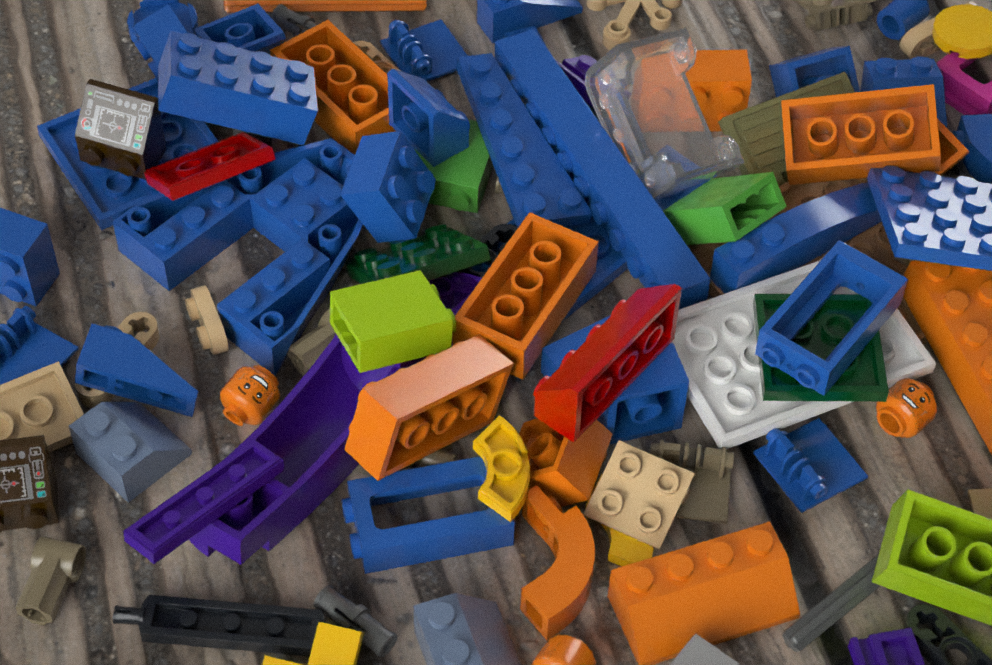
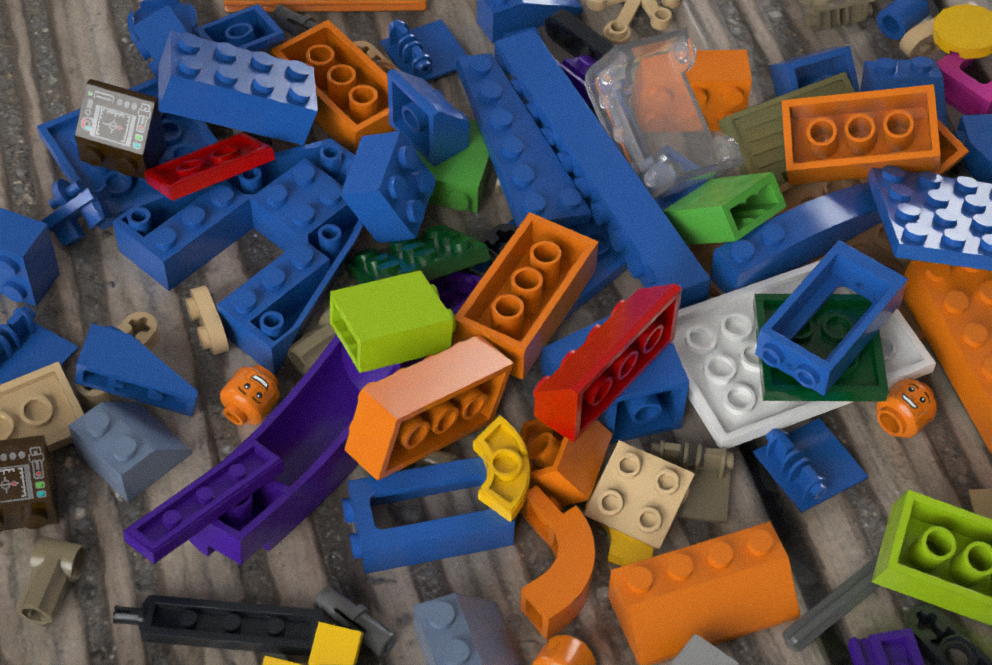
none -> blue hips [40,179,113,247]
none -> black beam [544,9,628,77]

